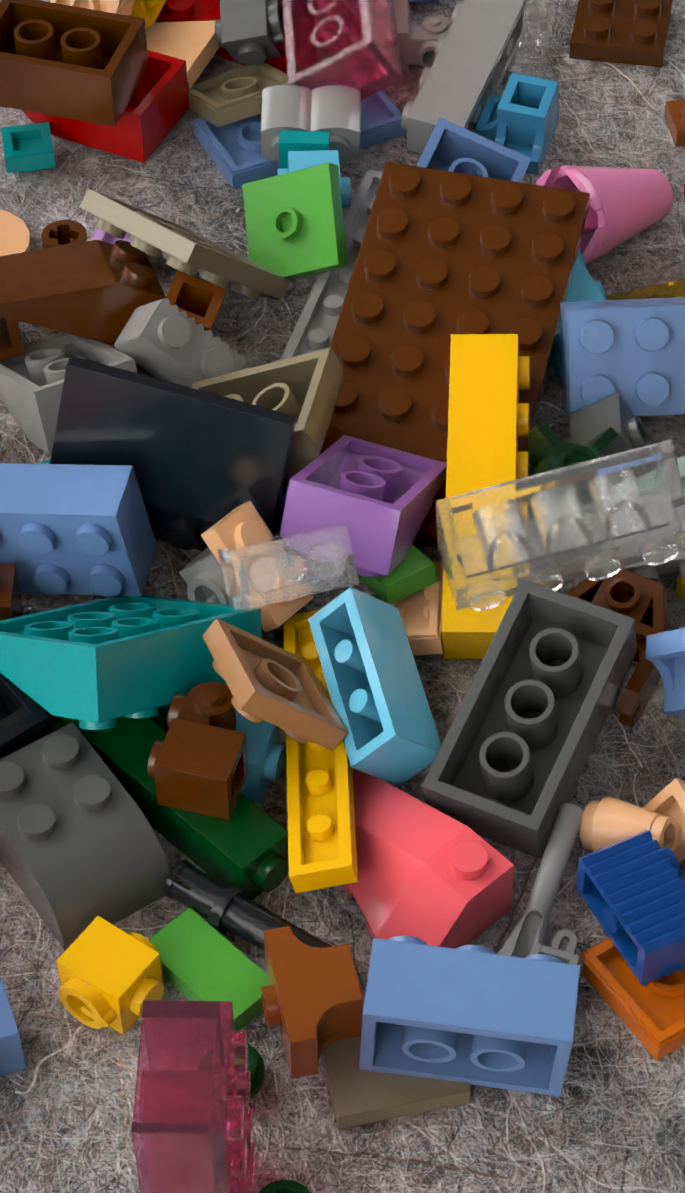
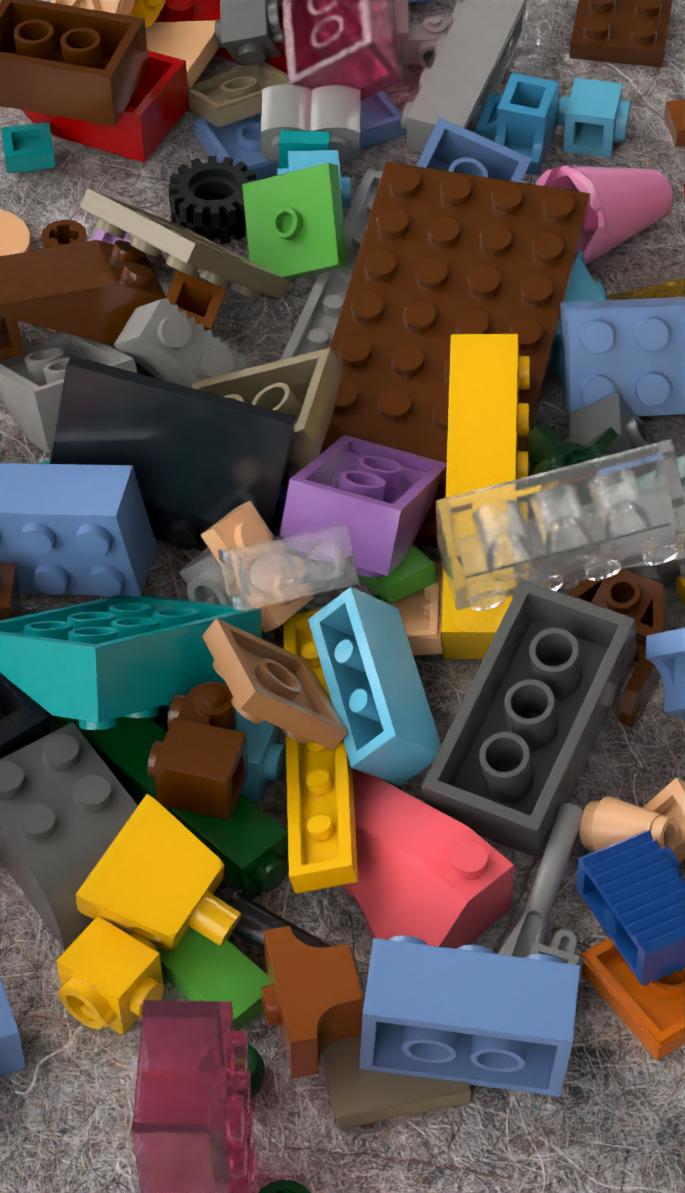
none -> yellow torso [76,794,242,952]
none -> black tyre [168,156,258,244]
none -> medium azure brick [558,78,631,158]

